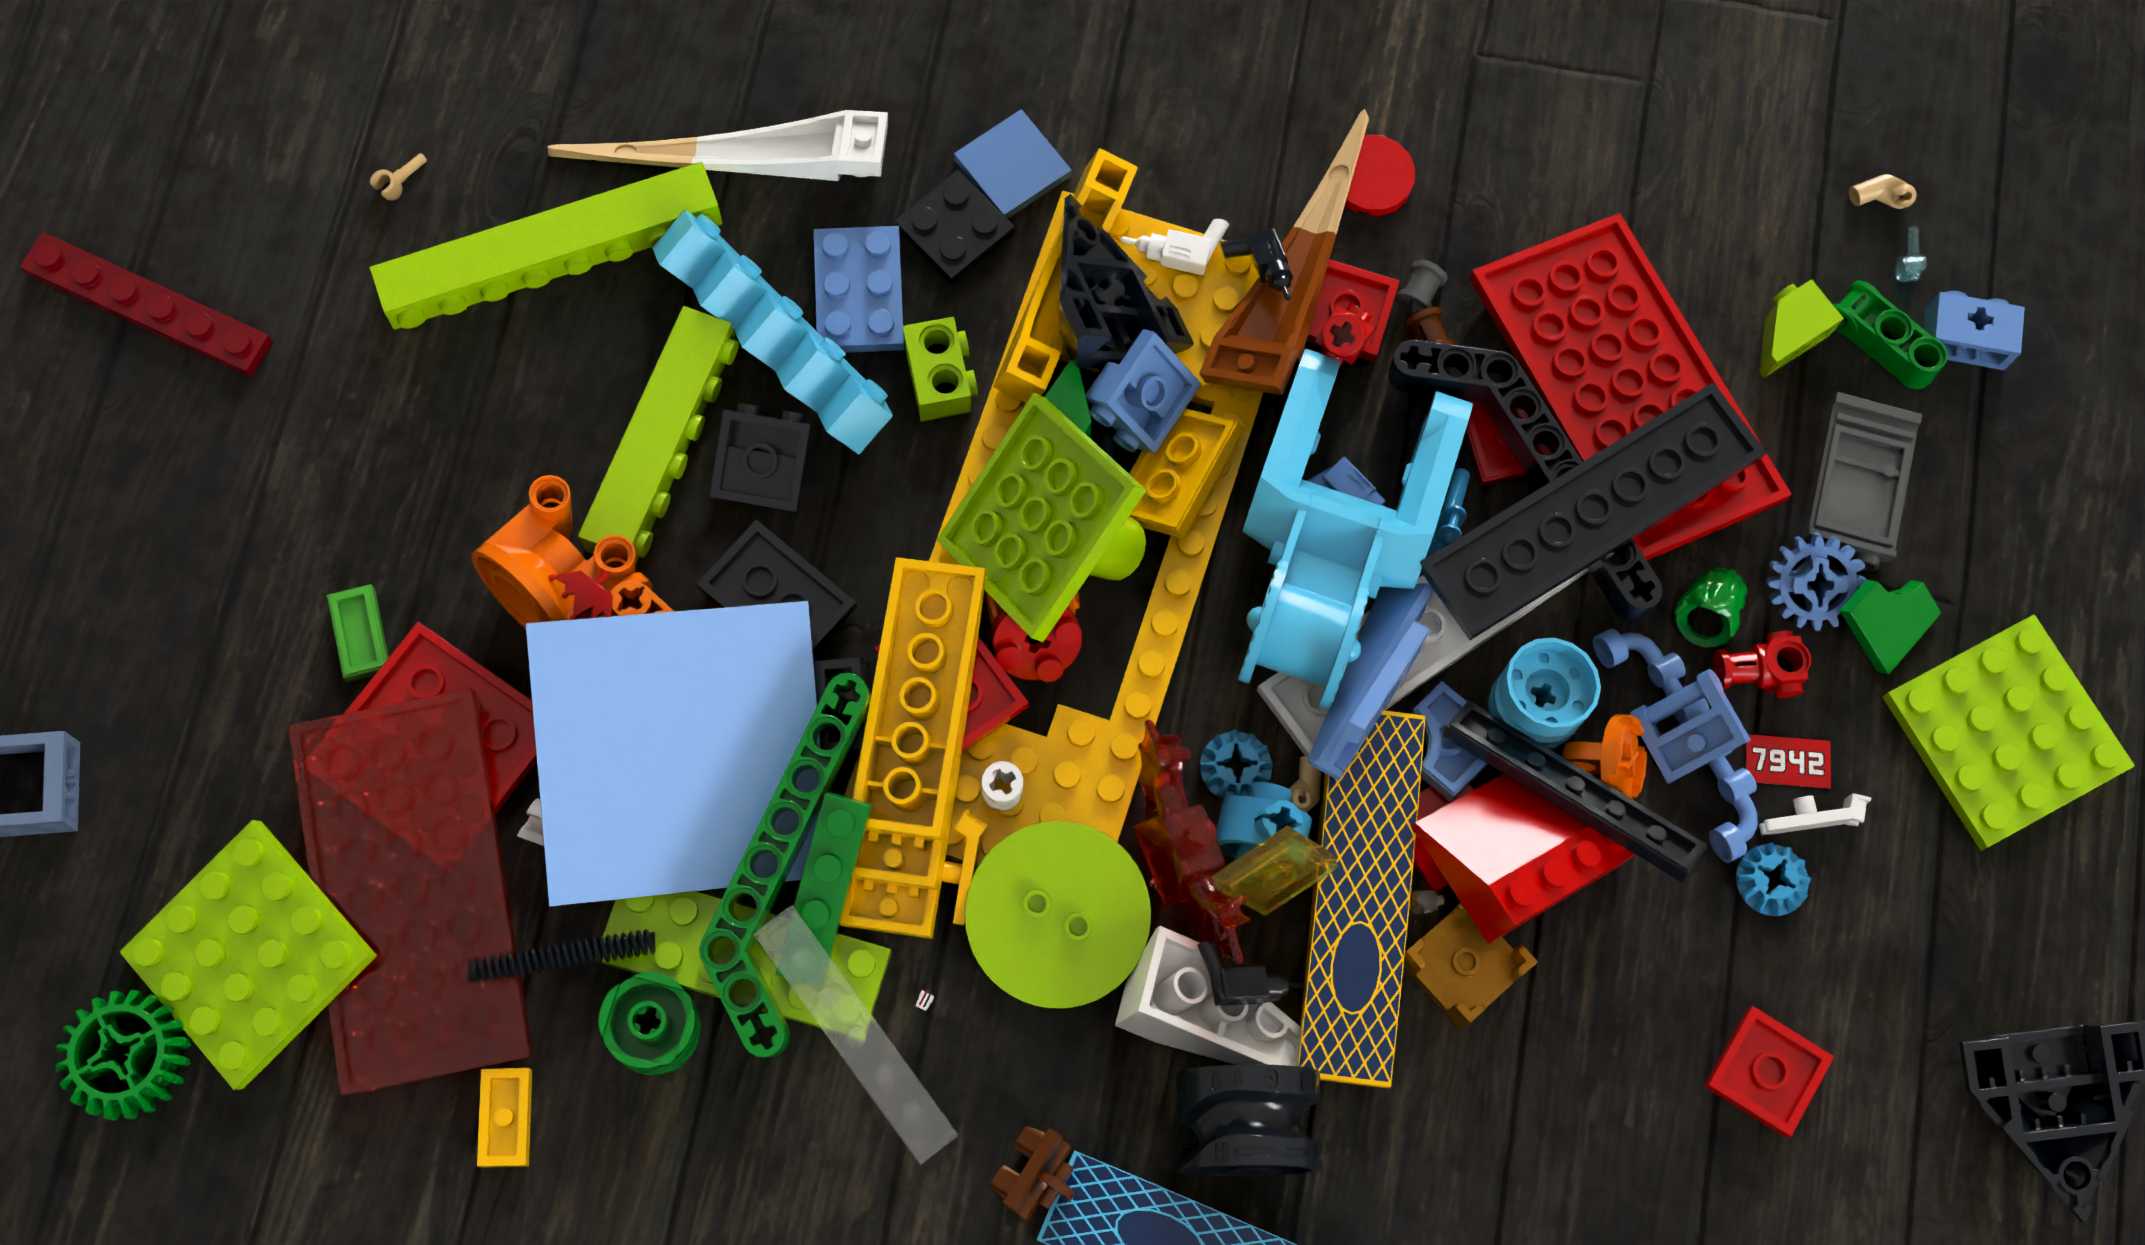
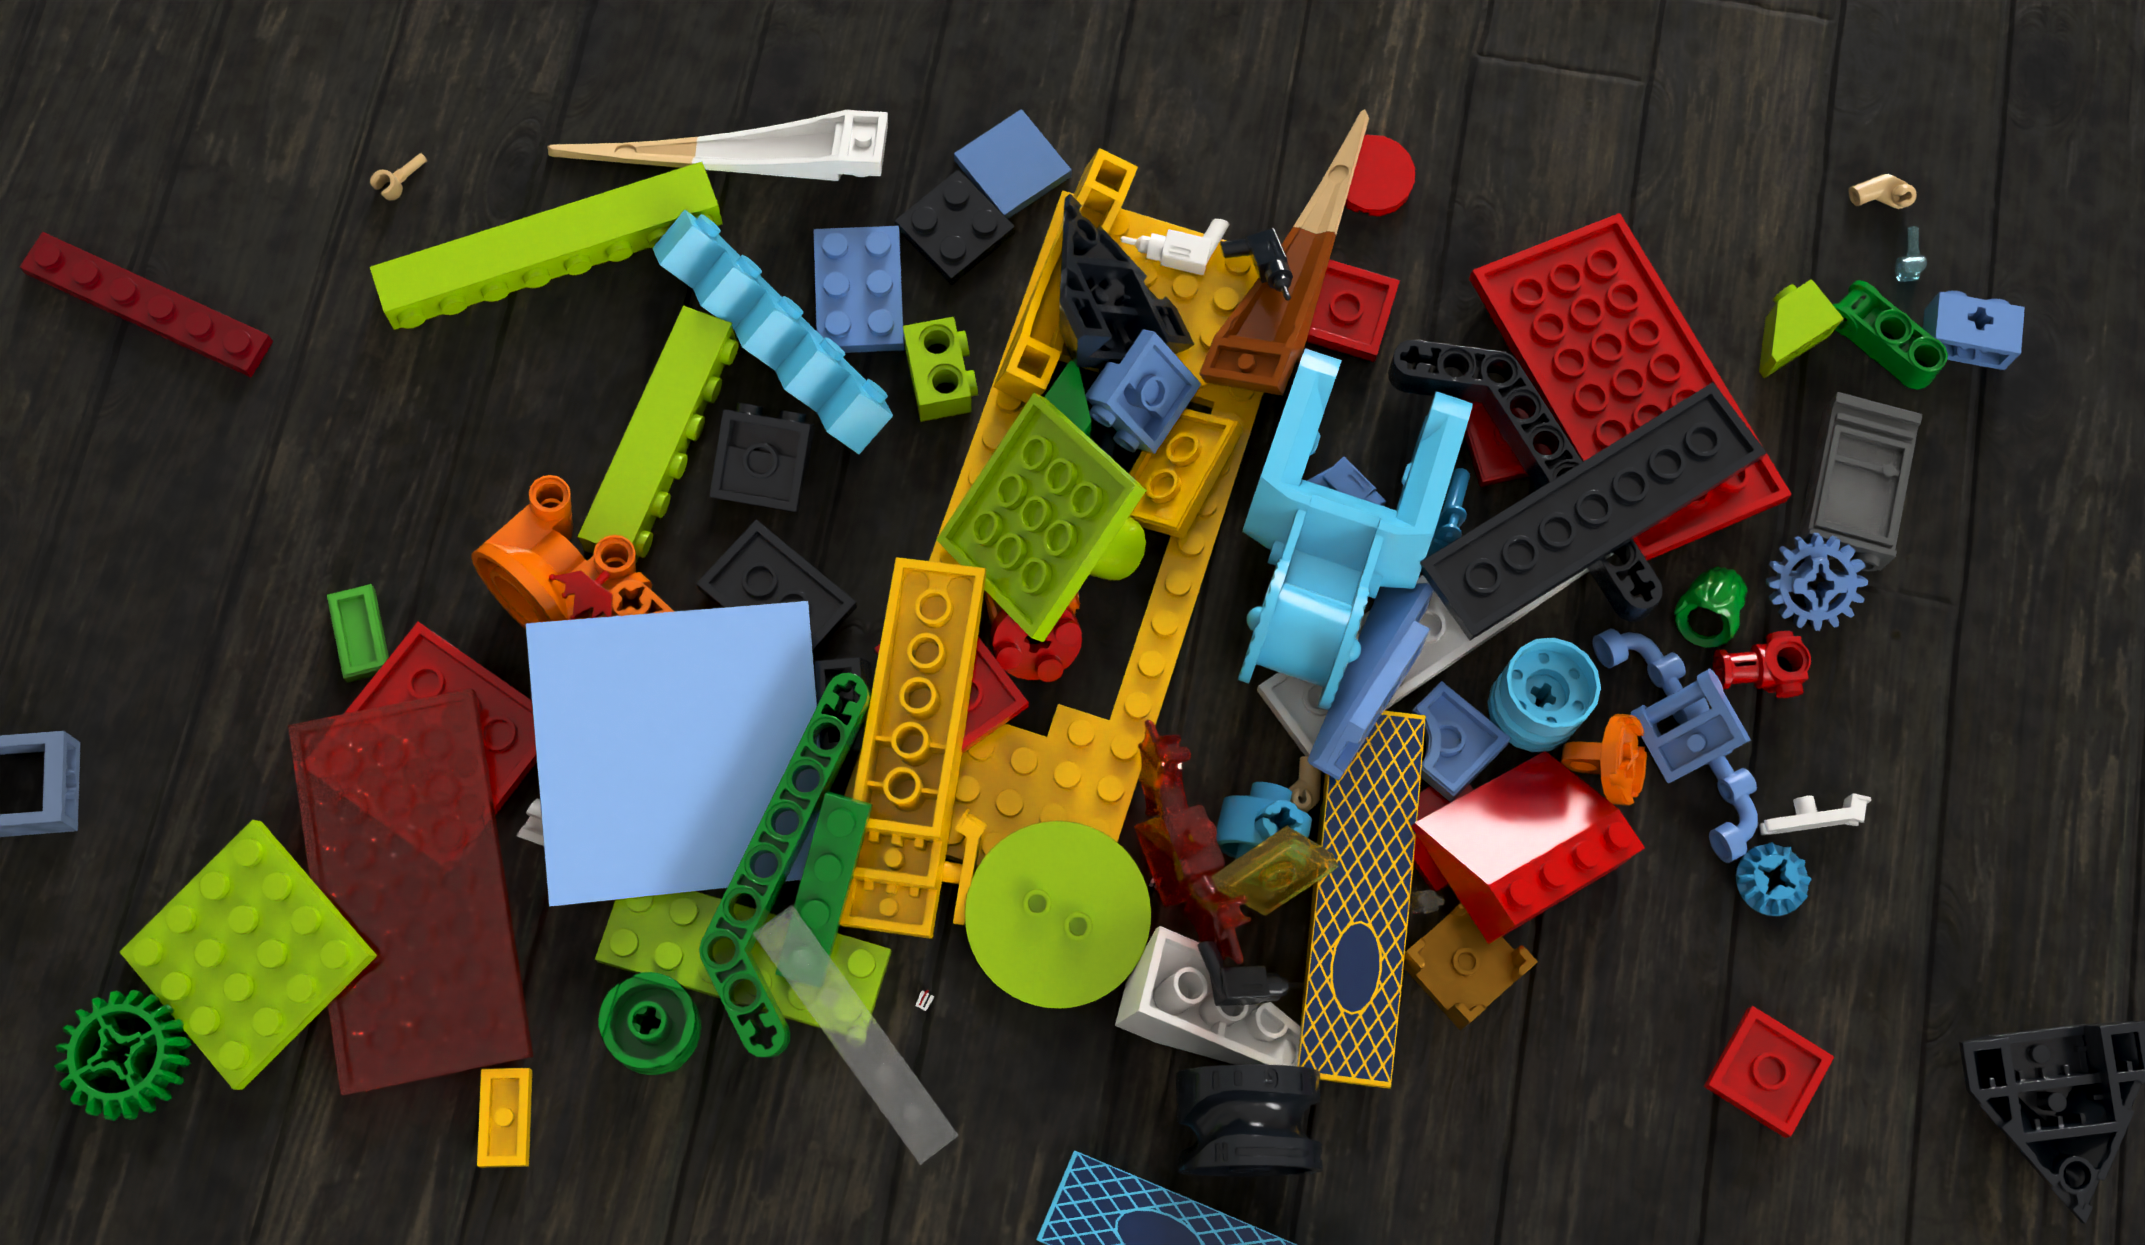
black piece [466,928,656,985] -> none
white bush [982,761,1023,812] -> none
reddish brown hips [990,1126,1076,1222] -> none
dark azure gear [1200,729,1273,799] -> none
red connector [1315,302,1376,368] -> none
dark grey bush [1395,260,1448,315] -> none
reddish brown bush [1404,307,1456,345] -> none
black tile [1443,700,1708,883] -> none
red sticker [1746,734,1831,789] -> none
green tile [1839,579,1941,675] -> none
lime plate [1882,614,2135,851] -> none

